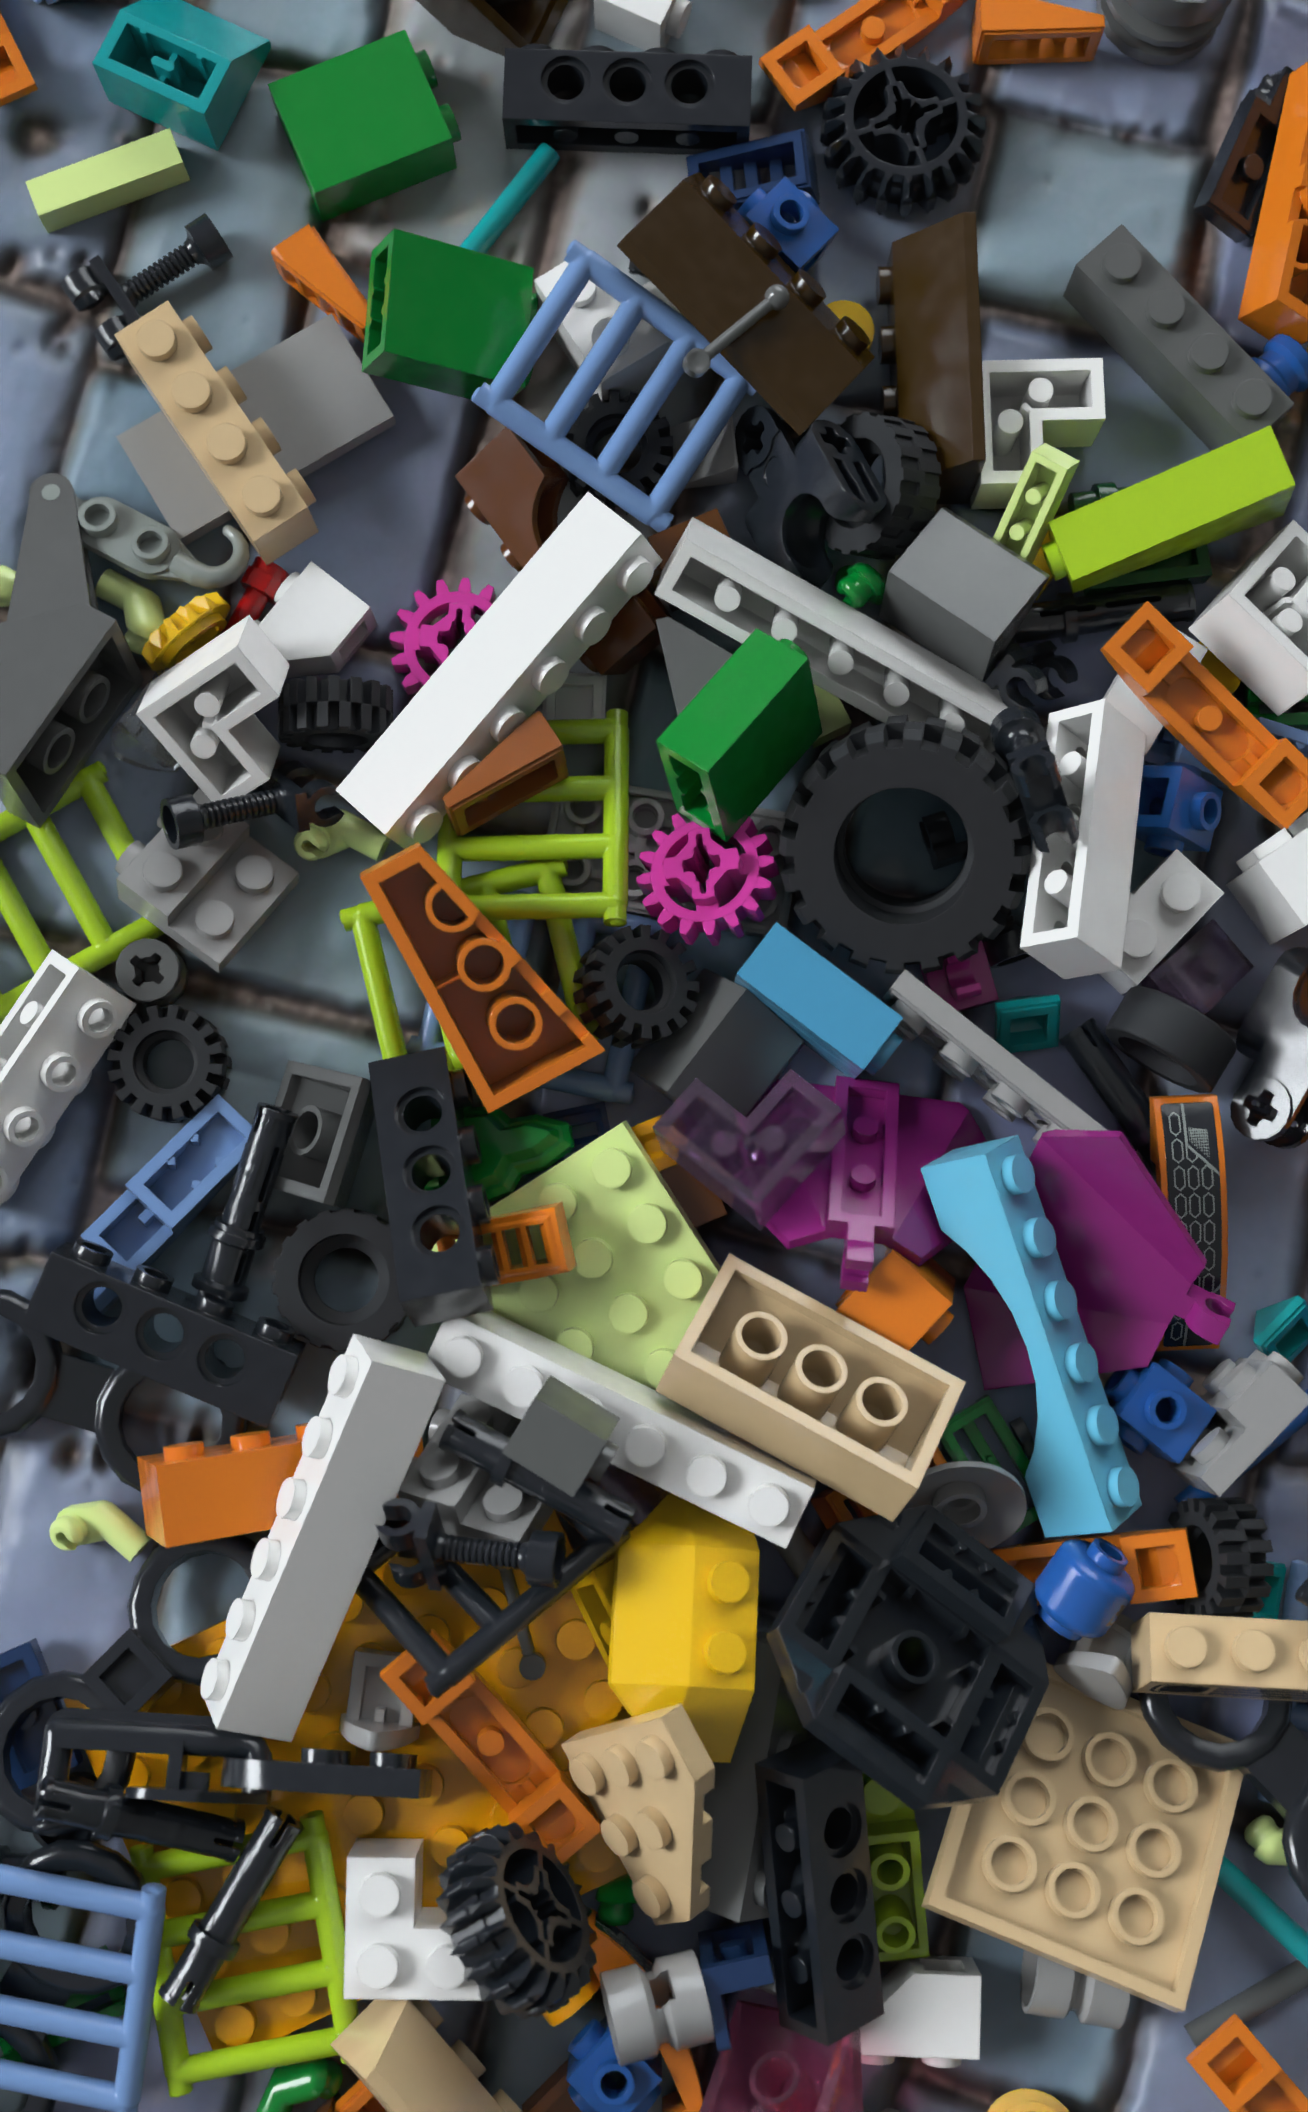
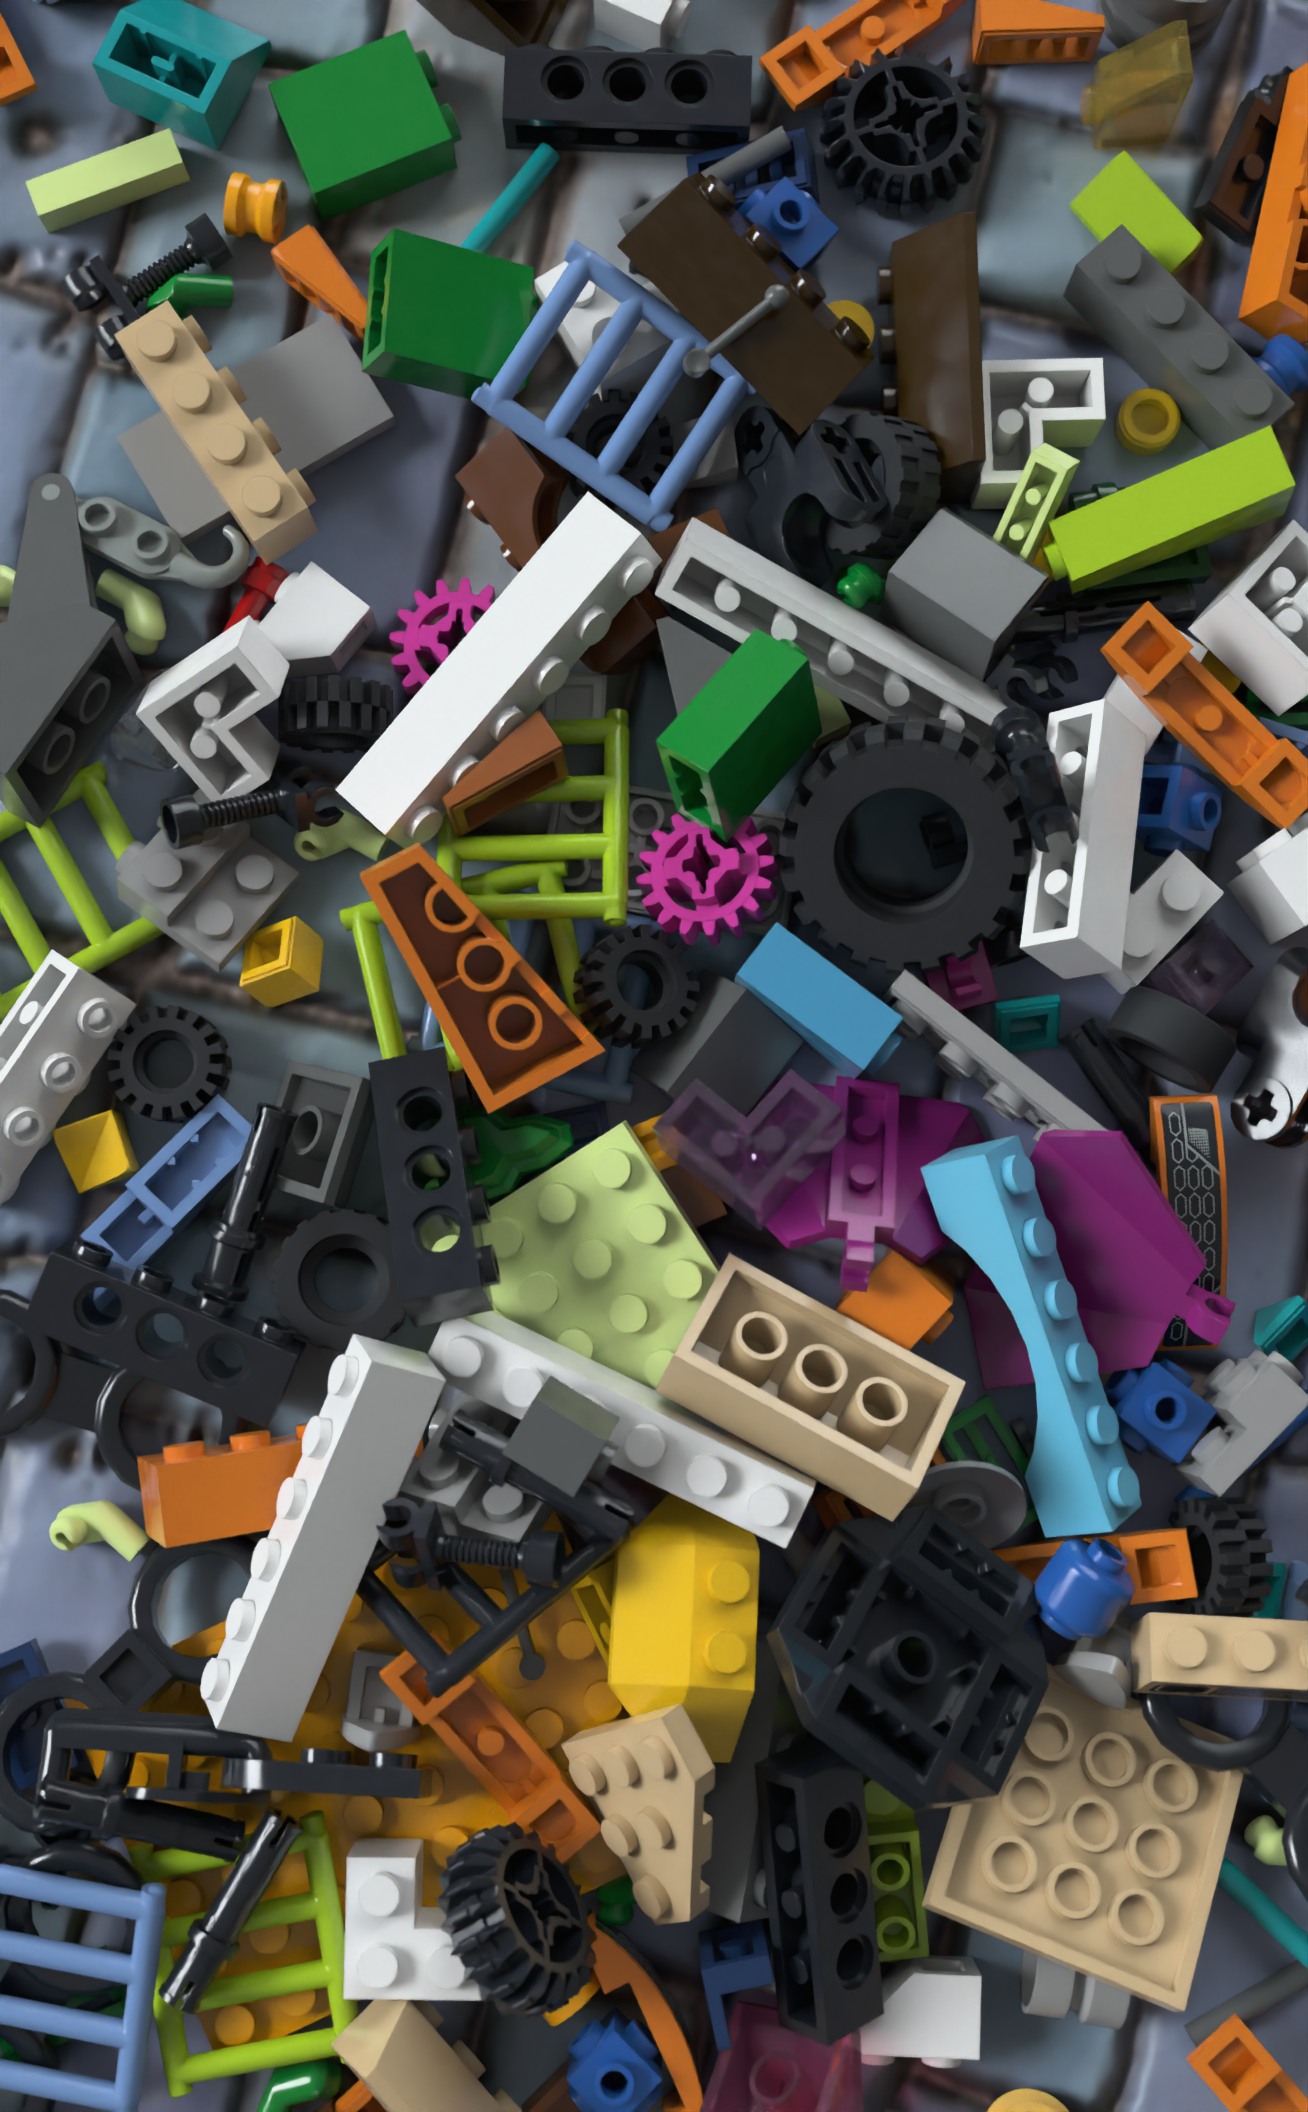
dark grey wheel [115,938,189,1007] -> none
yellow gear [141,592,230,671] -> none
orange slope [437,1202,577,1286] -> none
light grey wheel [599,1948,715,2067] -> none
none -> yellow slope [51,1110,140,1194]
none -> green arm [146,273,233,321]
none -> light orange wheel [223,171,288,244]
none -> yellow slope [239,916,324,1007]
none -> dark grey bar [619,125,793,235]
none -> lime slope [1069,151,1204,276]
none -> clear yellow slope [1080,20,1194,149]
none -> yellow tile [1115,388,1181,456]

